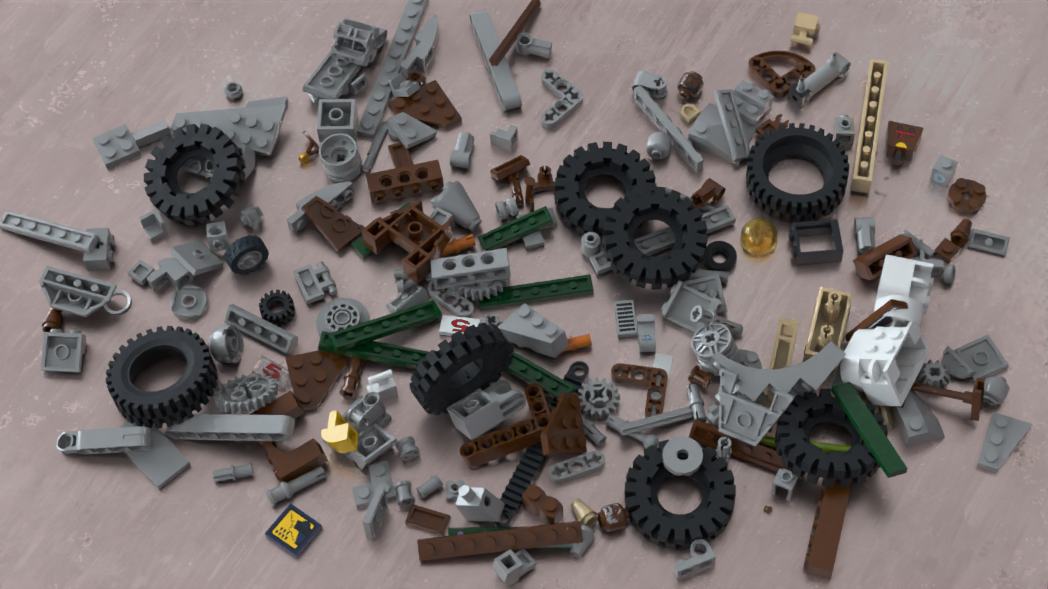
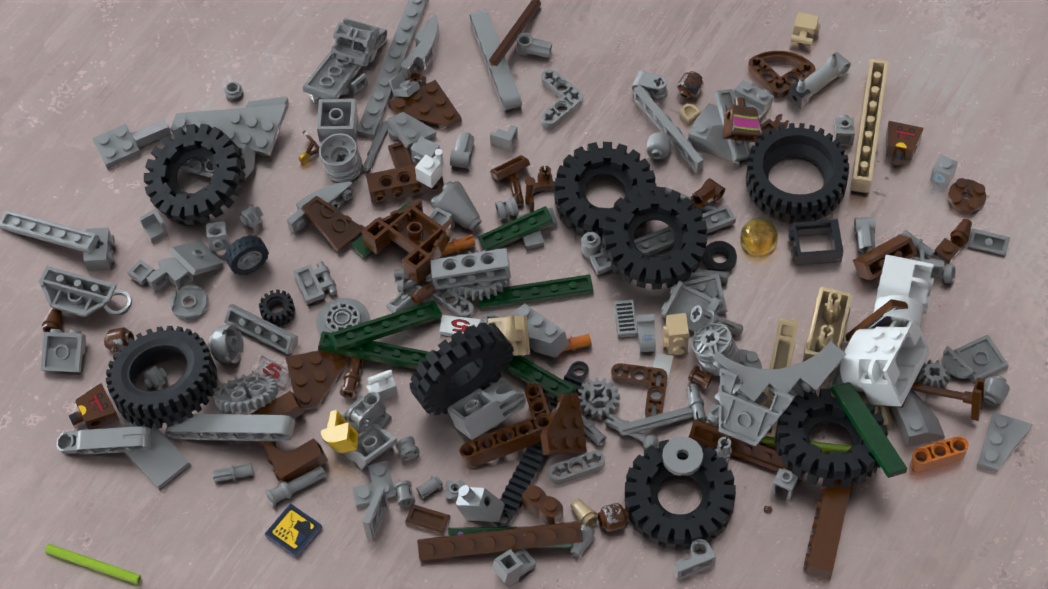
none -> lime piece [45,544,141,585]
none -> reddish brown torso [68,383,120,430]
none -> reddish brown head [104,327,135,354]
none -> light grey gear [142,366,168,390]
none -> light grey brick [411,137,440,164]
none -> reddish brown pin [411,282,436,305]
none -> white brick [415,149,444,188]
none -> tan plate [488,315,530,356]
none -> tan brick [663,313,689,355]
none -> reddish brown torso [723,97,763,142]
none -> orange beam [910,436,969,473]

